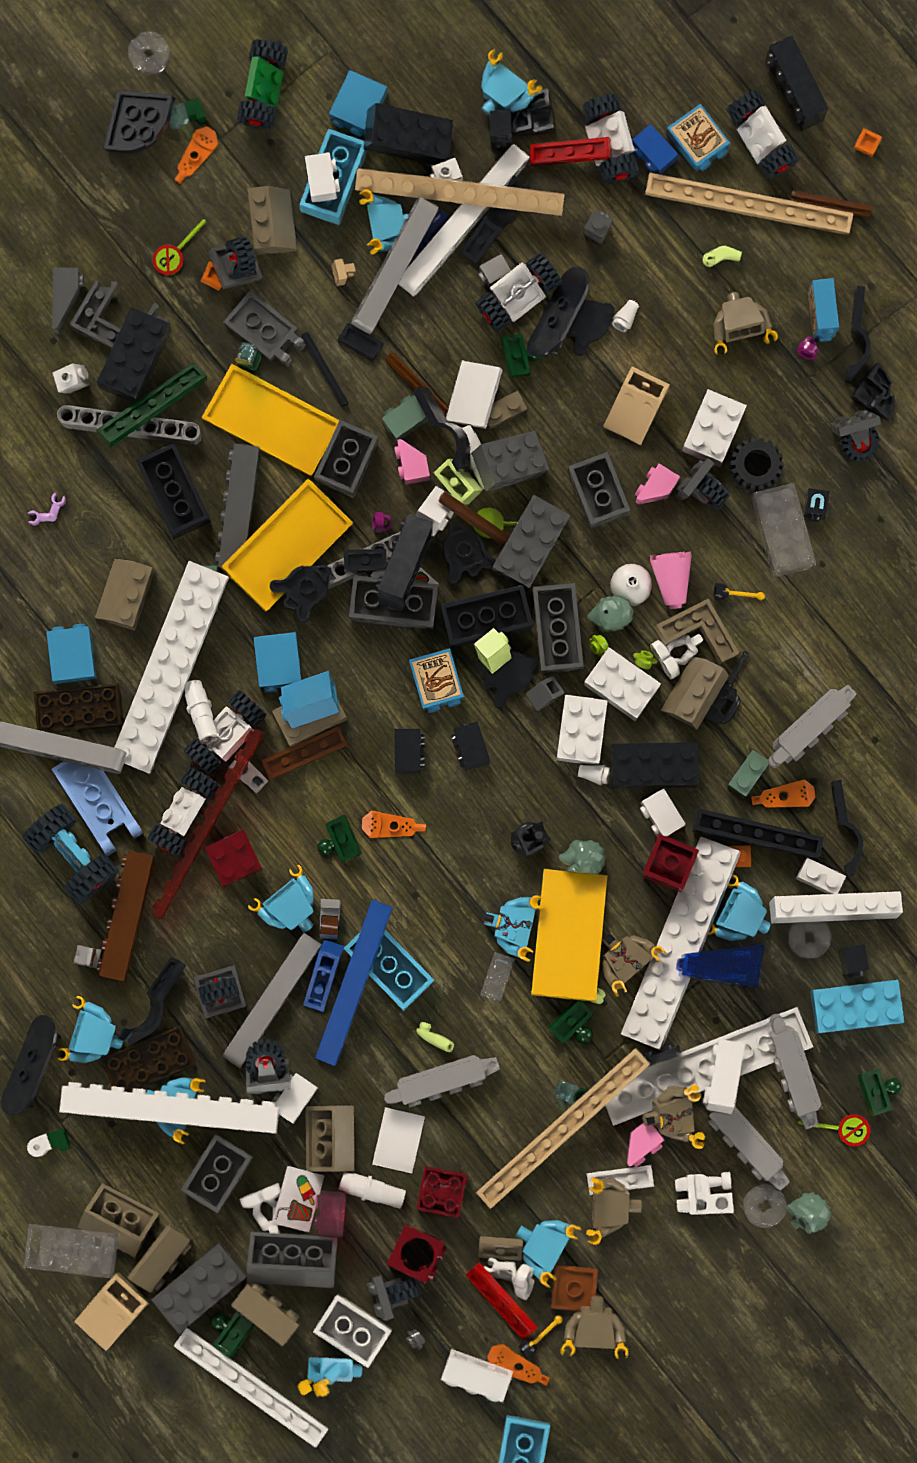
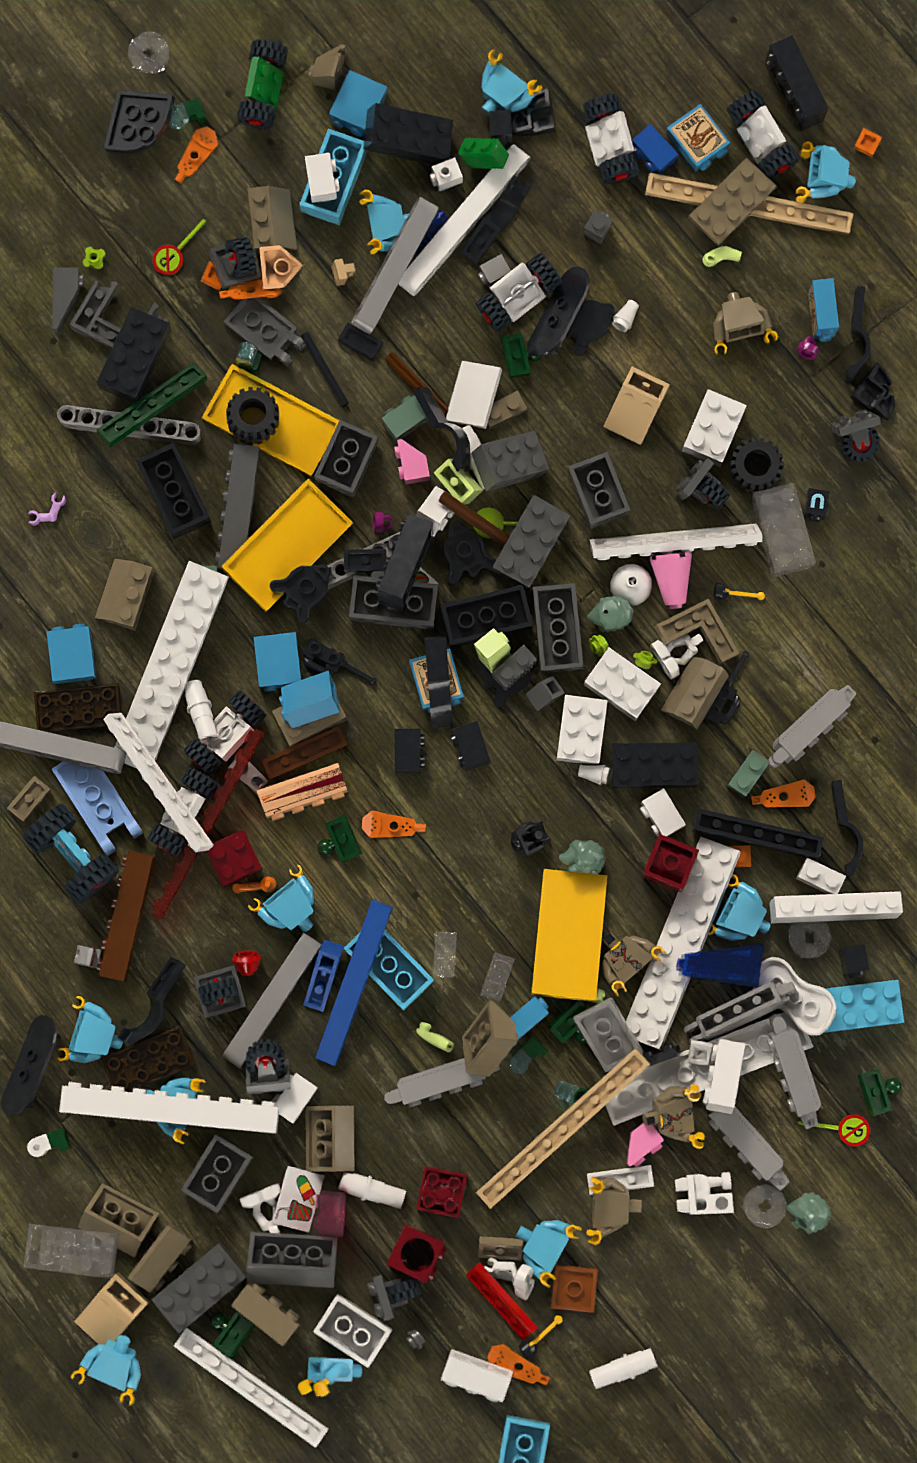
white brick [53,364,90,394] -> none
leg [320,899,341,940] -> none
tan plate [355,168,565,216] -> none
white sticker [372,1107,425,1173] -> none
medium azure torso [484,896,544,962] -> none
red tile [530,137,611,167] -> none
dark tan torso [560,1296,628,1359] -> none
bright pink slope [635,464,680,505] -> none
reddish brown axle [790,191,872,218] -> none
none -> dark tan plate [7,776,51,822]
none -> medium azure torso [71,1335,141,1405]
none -> lime plate [83,247,105,269]
none -> white plate [103,713,213,852]
none -> orange piece [219,278,282,300]
none -> black tyre [226,387,279,445]
none -> orange piece [232,877,277,894]
none -> red cone [232,950,261,976]
none -> light nougat slope [257,763,348,821]
none -> light nougat slope [259,245,303,289]
none -> black piece [302,638,377,684]
none -> dark tan slope [308,44,346,90]
none -> black piece [425,636,453,730]
none -> clear slope [433,931,457,977]
none -> green brick [458,138,509,169]
none -> dark tan slope [462,1001,518,1077]
none -> dark grey brick [492,645,536,690]
none -> leg [509,1037,549,1074]
none -> dark azure brick [510,997,549,1040]
none -> light grey plate [574,997,644,1072]
none -> white piece [589,1348,657,1389]
none -> white plate [590,524,762,560]
none -> light grey hinge [684,982,797,1043]
none -> white tile [688,1040,713,1066]
none -> dark tan plate [689,158,776,246]
none -> white plate [752,957,836,1036]
none -> medium azure torso [796,142,856,203]

